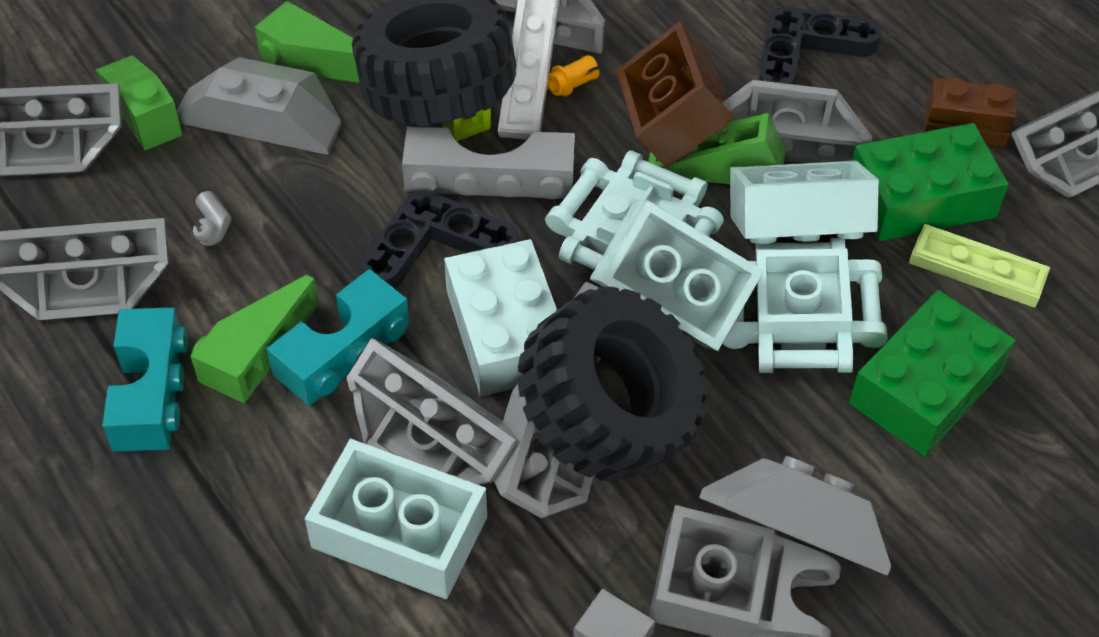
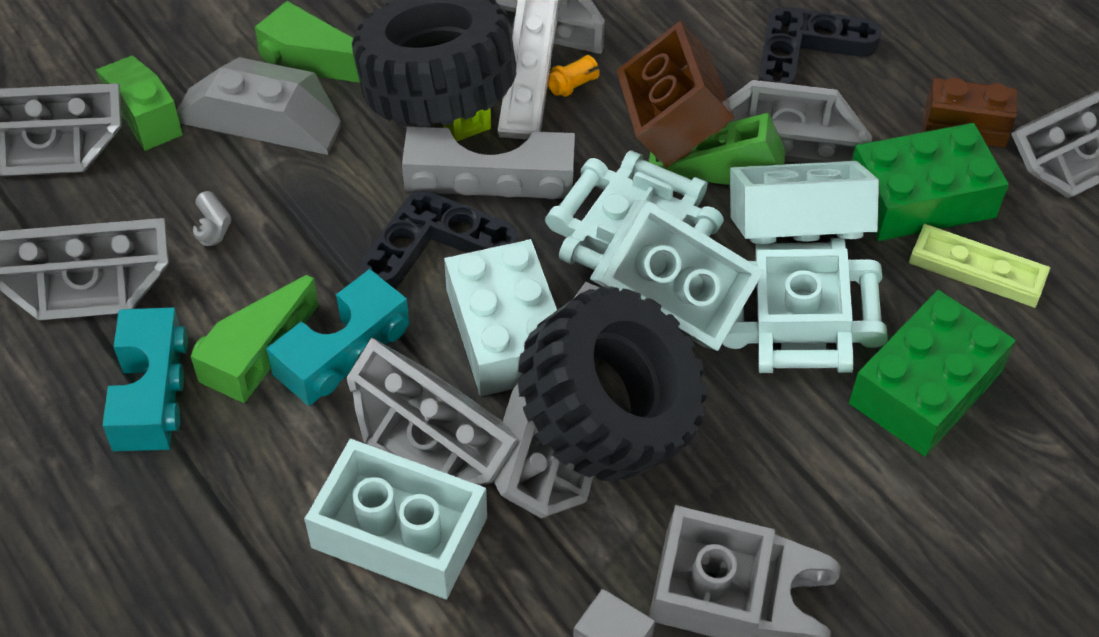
light grey wedge [699,456,891,576] -> none

